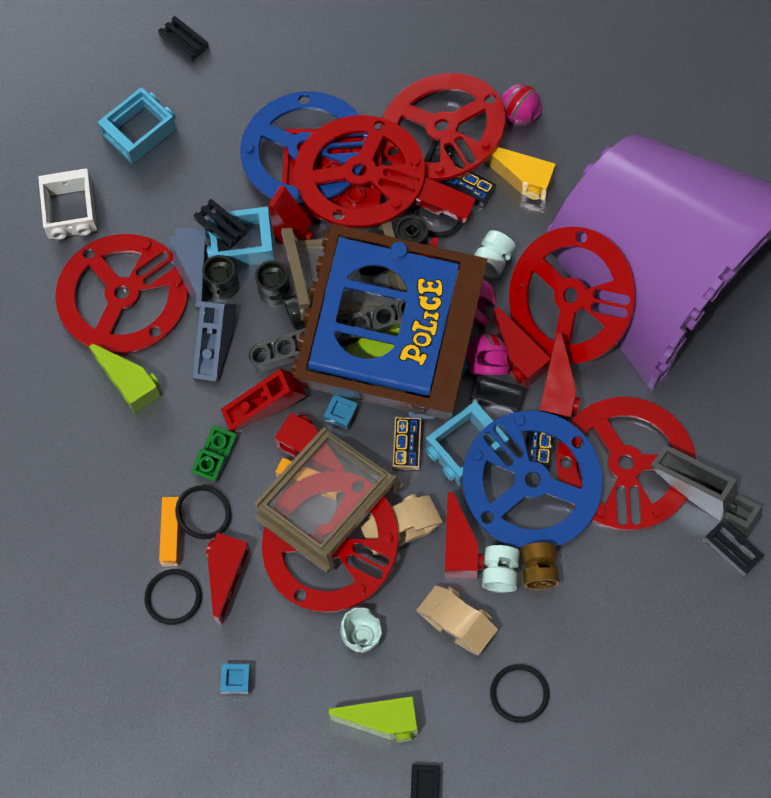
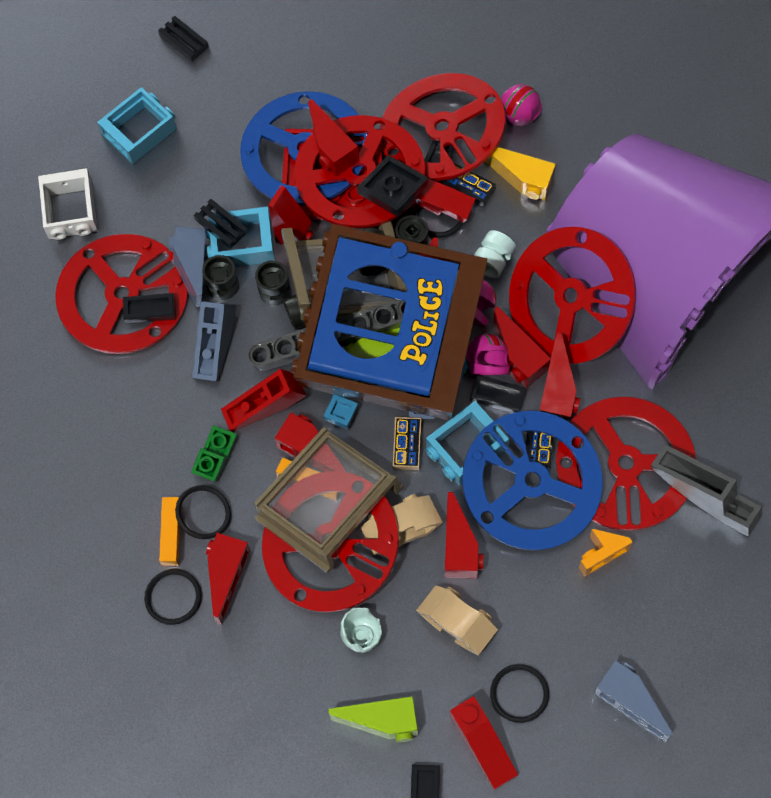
lime slope [89,344,161,413] -> none
dark azure plate [220,663,251,694] -> none
light aqua wheel [482,545,520,593] -> none
pearl gold wheel [521,542,559,590] -> none
black tile [704,519,765,577] -> none
none -> black tile [123,293,176,324]
none -> red slope [308,99,359,176]
none -> black plate [357,155,428,217]
none -> red slope [450,696,518,790]
none -> light orange slope [579,529,633,577]
none -> sand blue slope [595,660,672,742]

